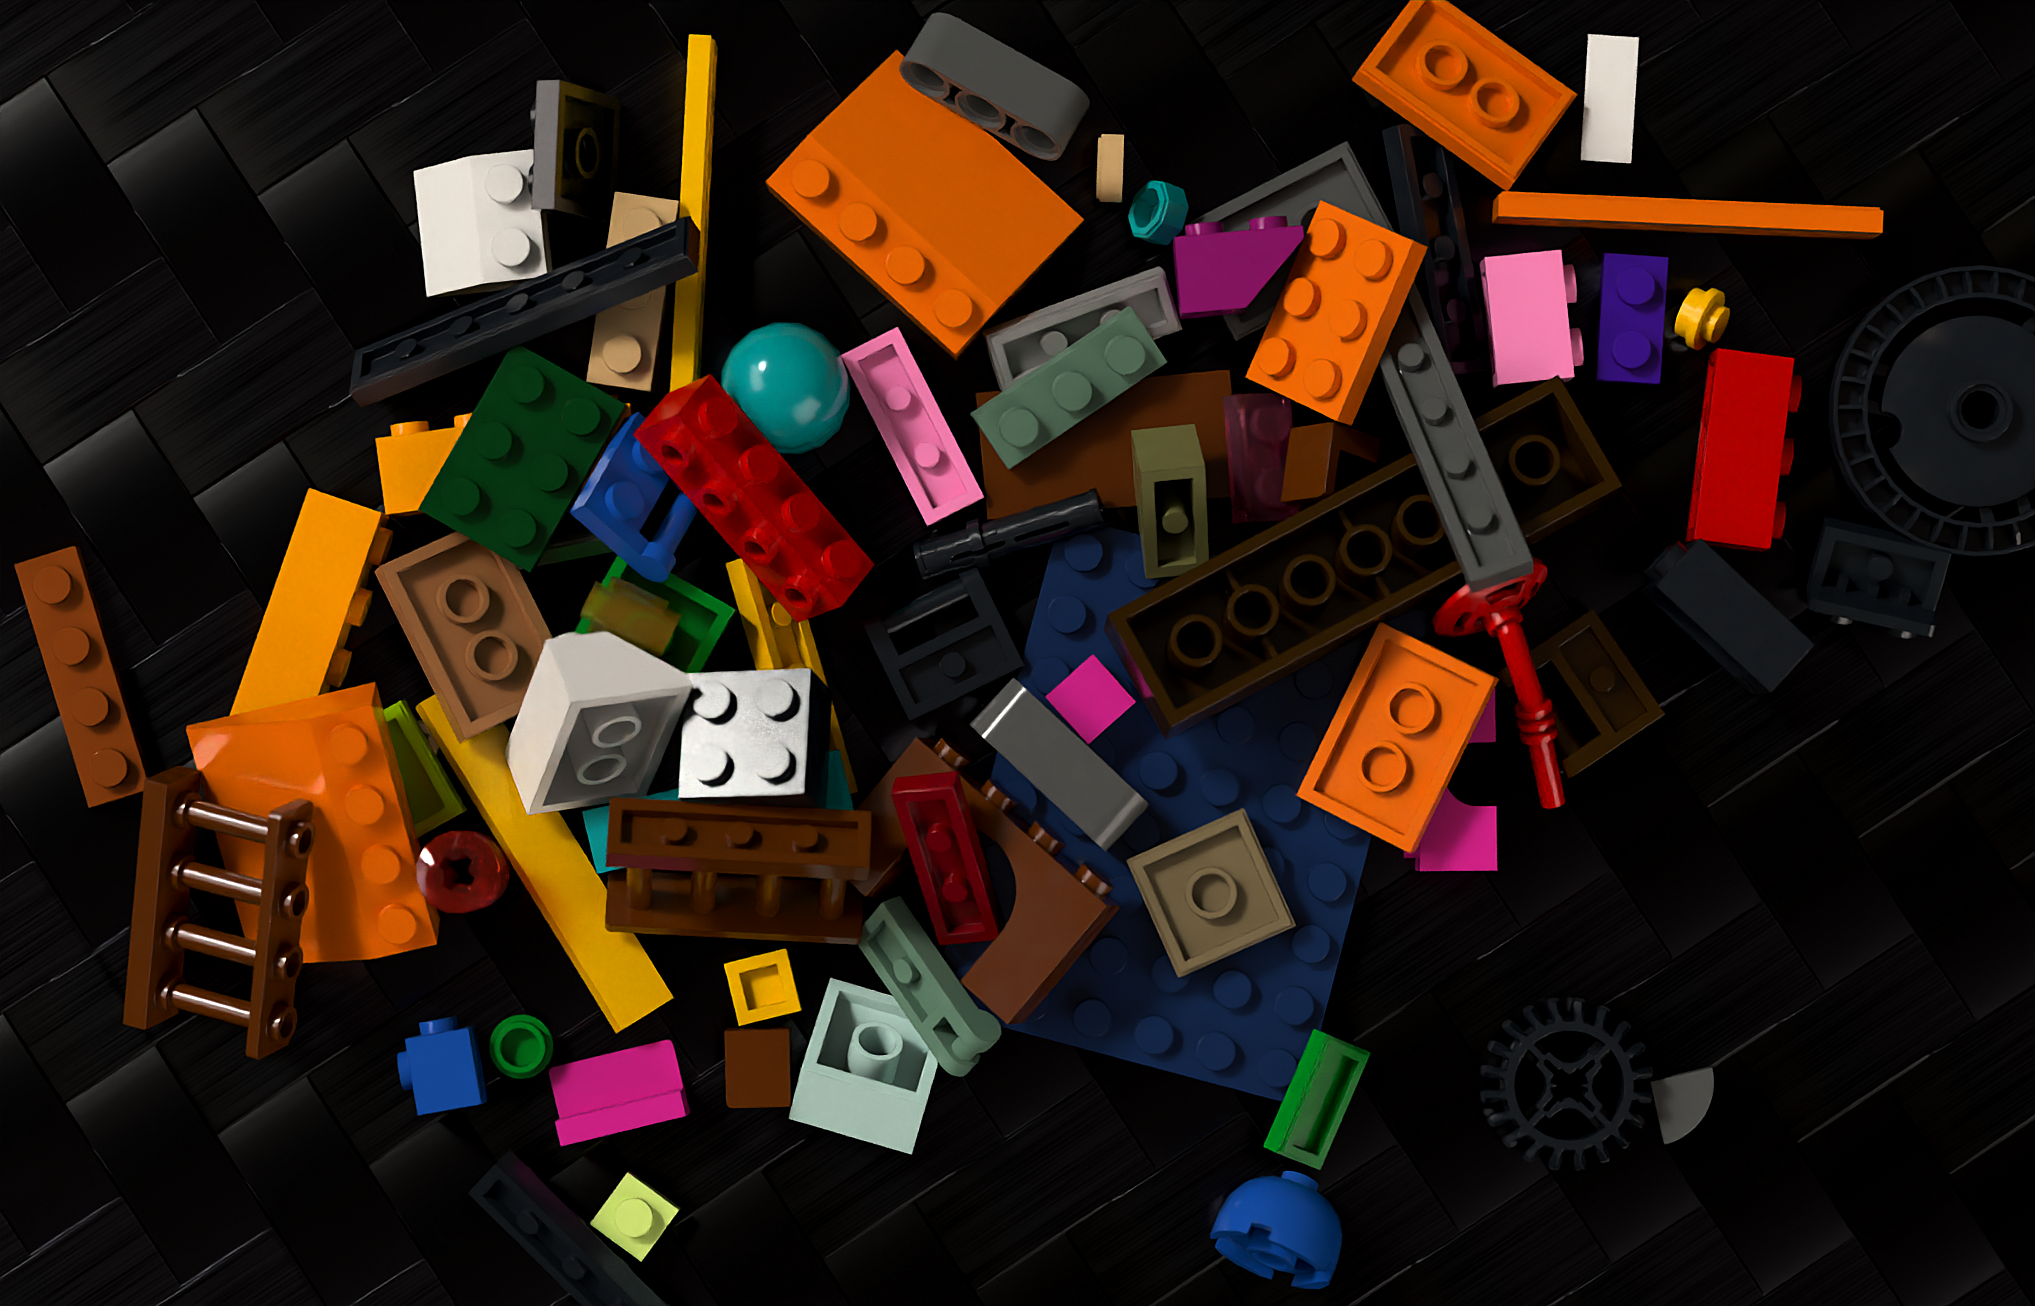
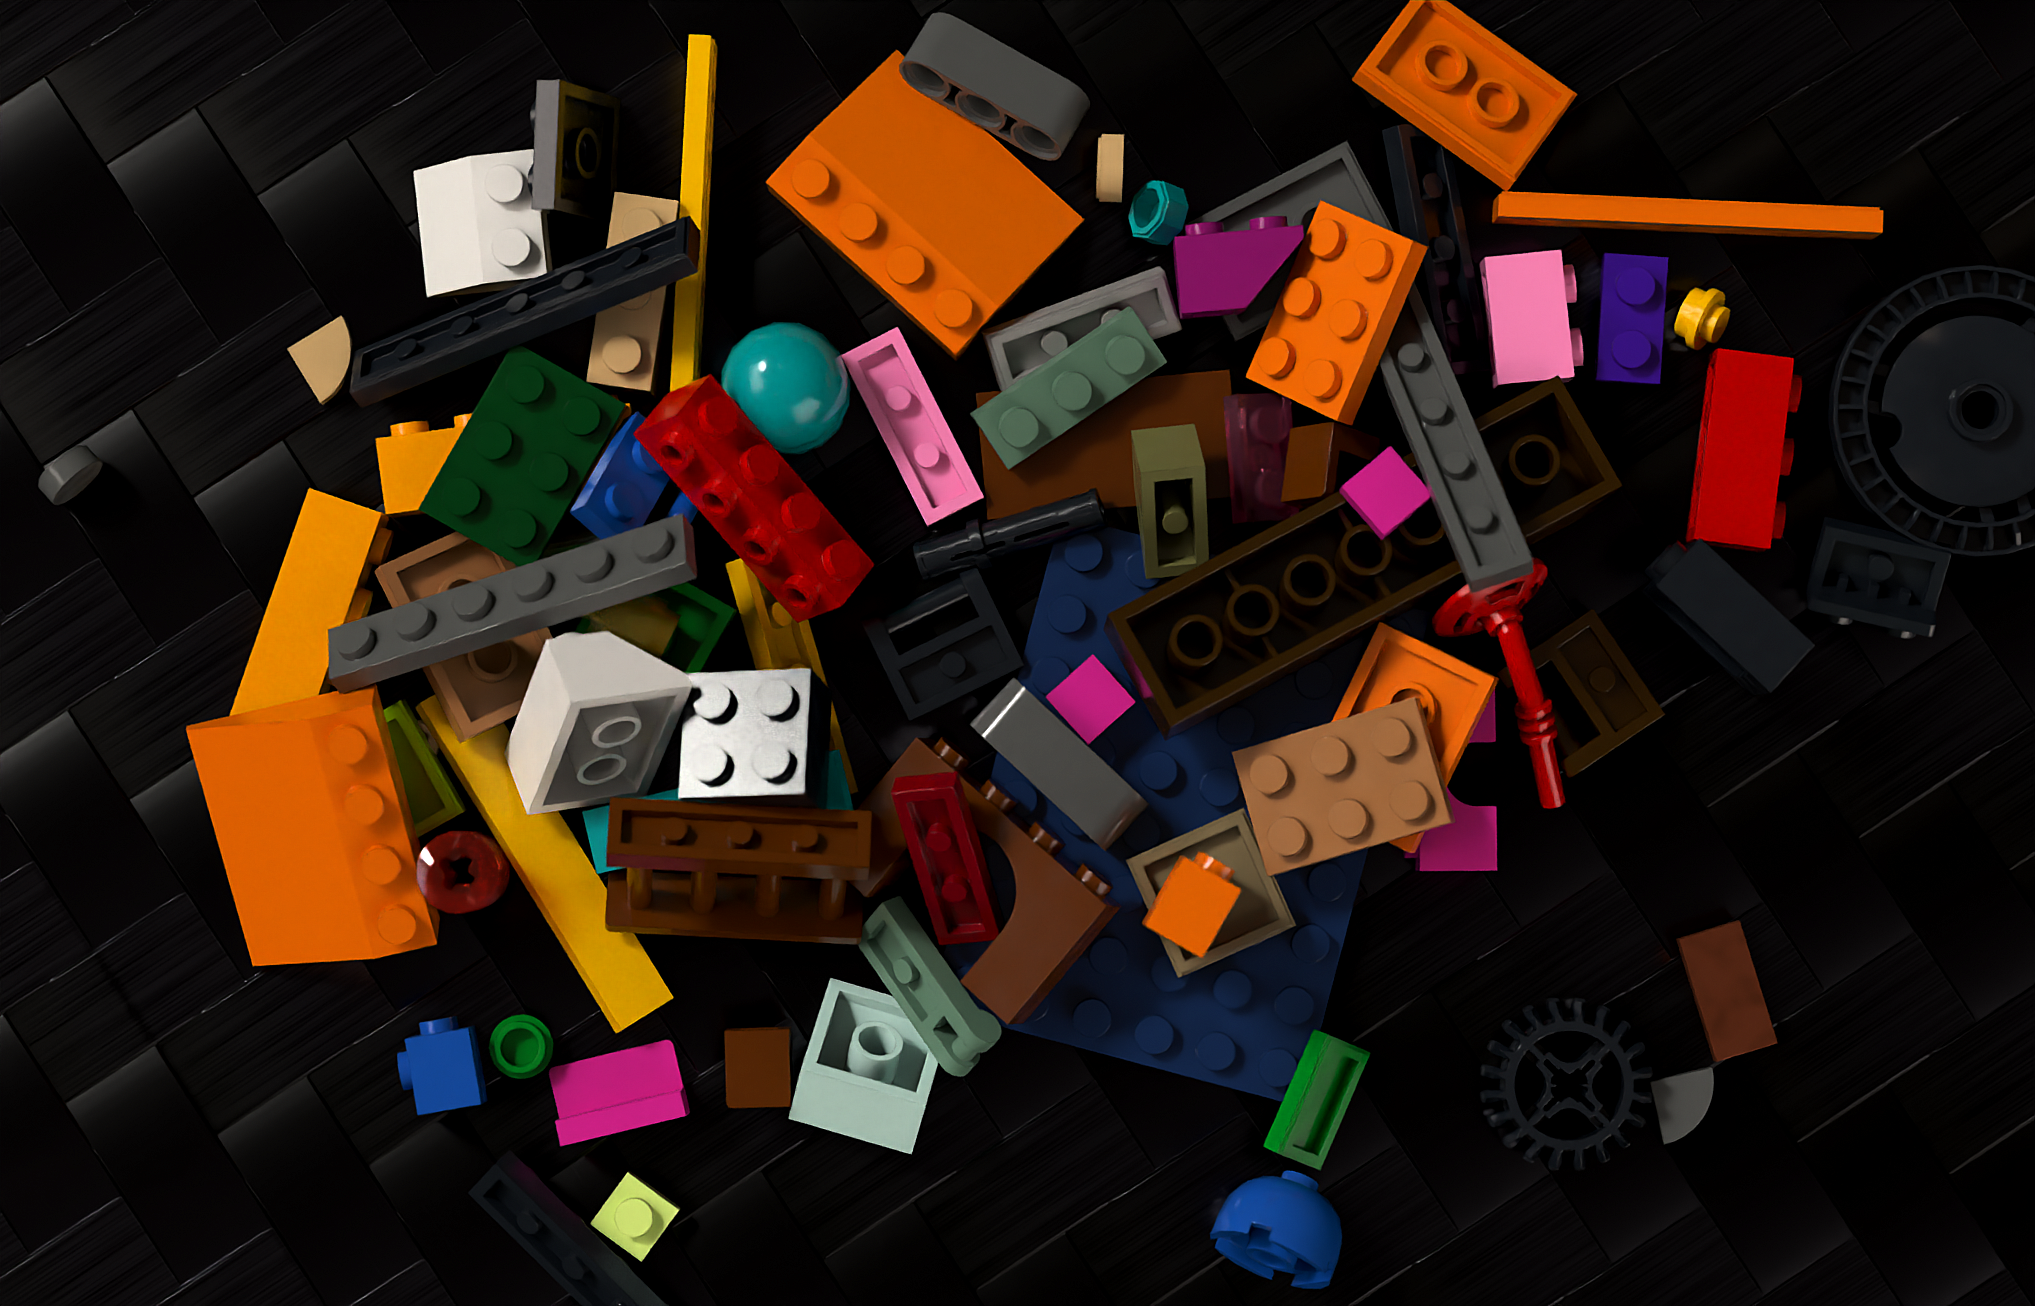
dark orange plate [14,546,150,808] -> none
reddish brown fence [123,765,315,1060] -> none
yellow plate [724,948,802,1026] -> none
white sticker [1581,34,1639,163] -> none
none -> dark grey tile [38,445,103,505]
none -> tan tile [287,316,353,404]
none -> dark grey plate [328,513,697,694]
none -> orange brick [1142,851,1241,958]
none -> medium nougat plate [1232,697,1455,876]
none -> dark pink tile [1339,446,1431,540]
none -> copper tile [1676,920,1778,1062]

